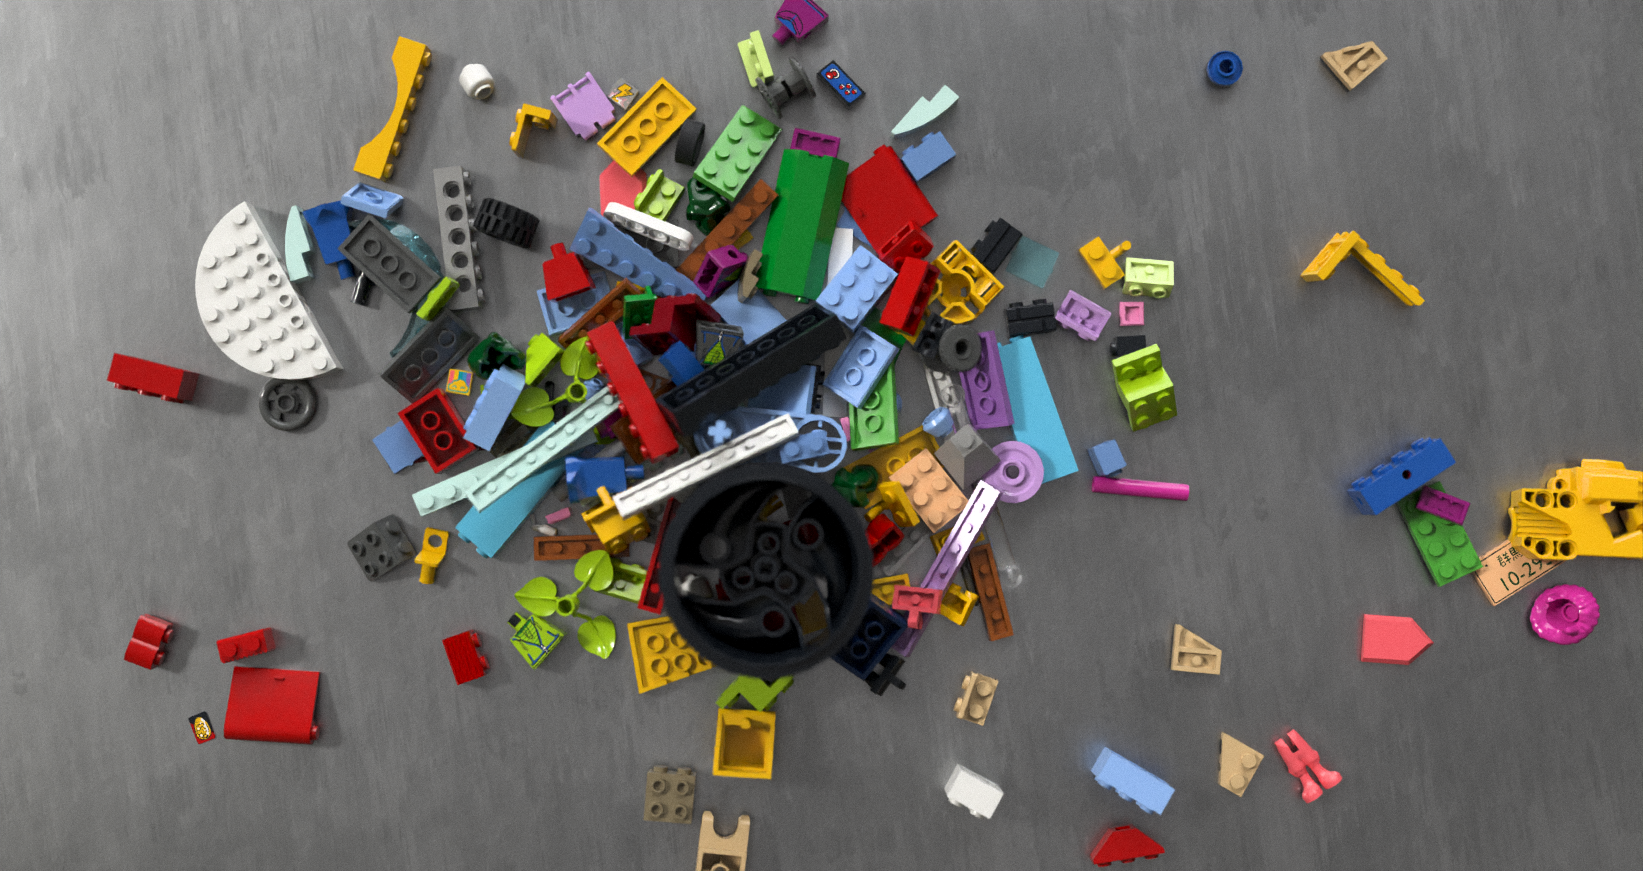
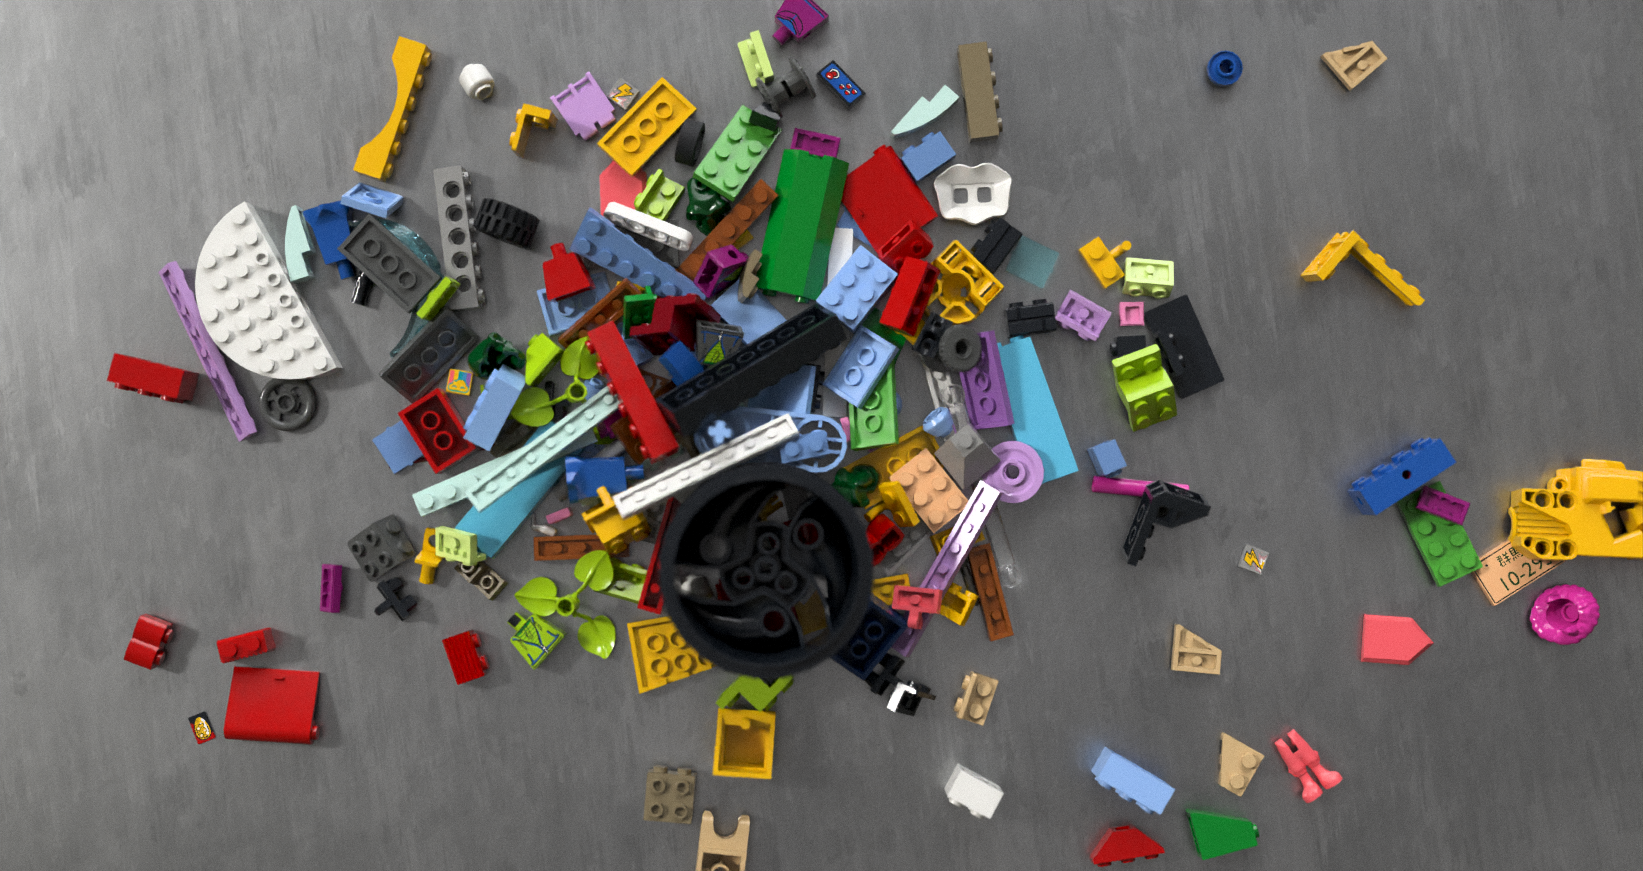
none -> lavender plate [159,261,257,442]
none -> magenta plate [320,564,343,613]
none -> black hips [374,577,417,621]
none -> yellowish green bracket [435,526,486,566]
none -> dark tan slope [454,560,508,601]
none -> black slope [749,102,781,132]
none -> black bracket [887,680,936,716]
none -> white piece [933,163,1012,225]
none -> dark tan brick [957,41,1003,143]
none -> black bracket [1121,480,1211,567]
none -> black bracket [1144,295,1224,399]
none -> green slope [1186,809,1259,860]
none -> tile [1238,544,1269,575]

